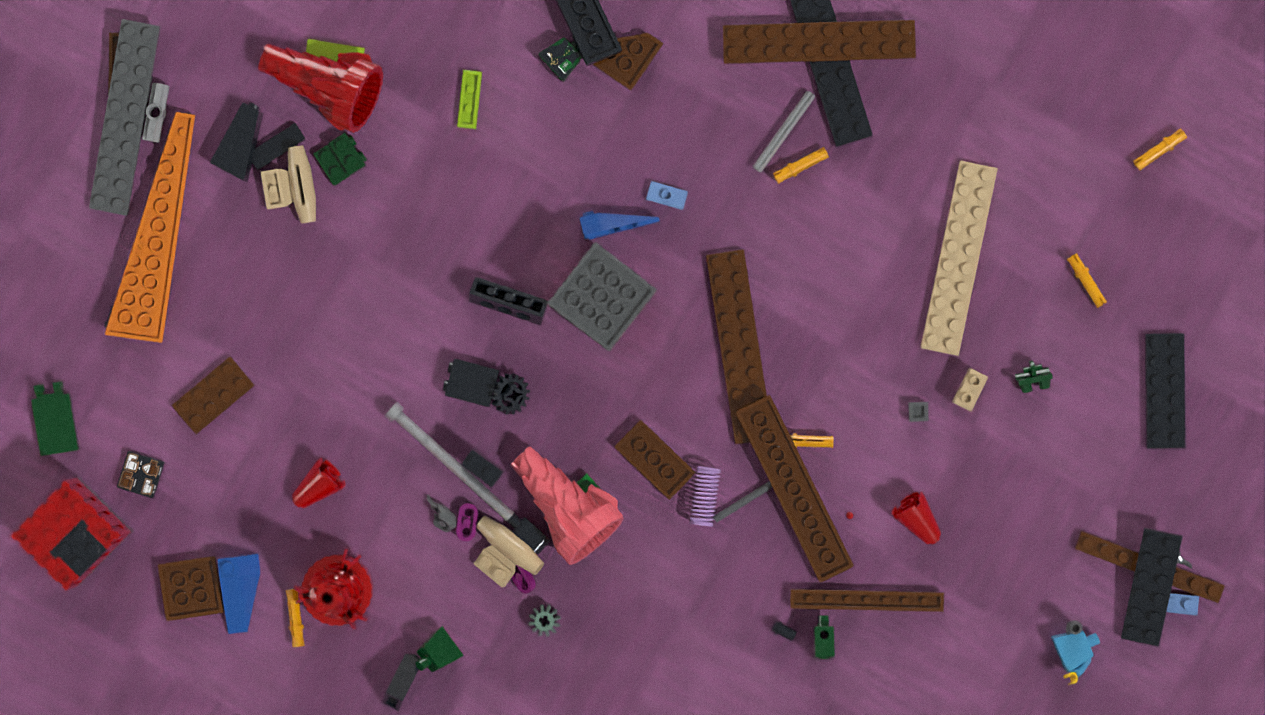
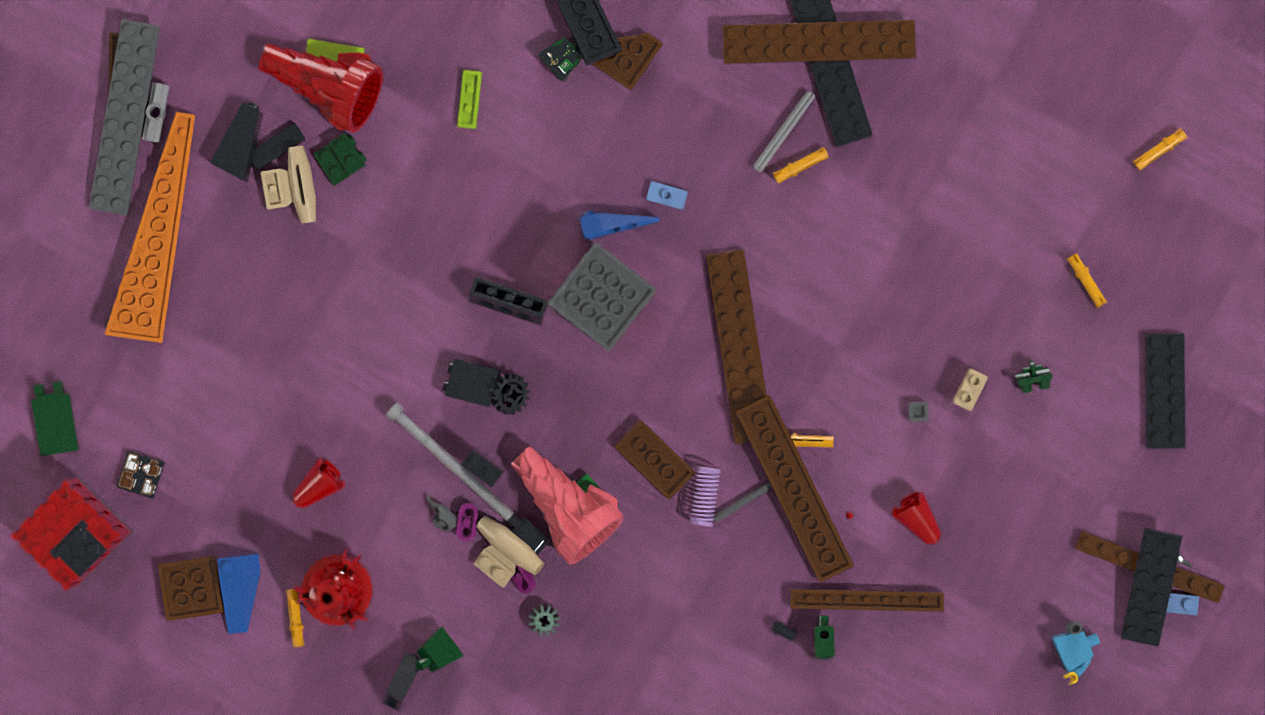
reddish brown plate [171,356,256,435] -> none
tan plate [920,161,998,356] -> none

